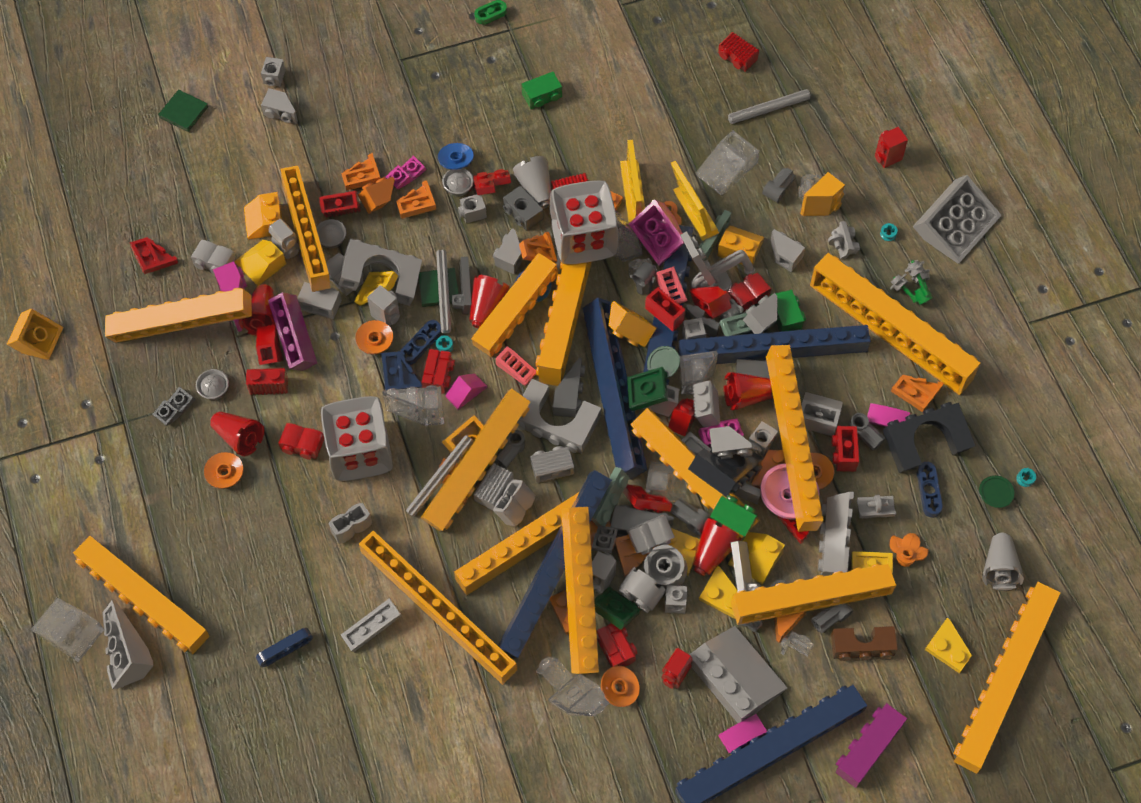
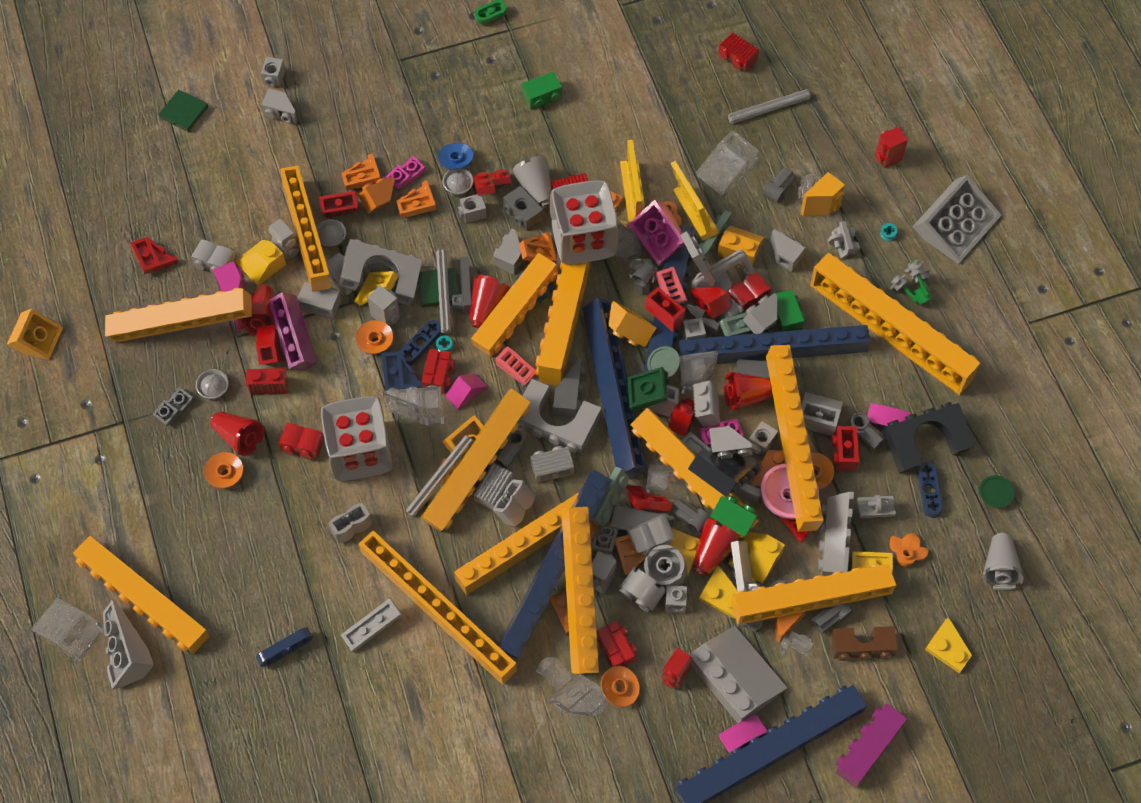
light orange slope [244,192,282,240] -> none
dark green tile [594,587,642,630] -> none
orange wing [891,375,944,412] -> none
light orange brick [953,582,1061,774] -> none
teal bush [1016,468,1036,487] -> none

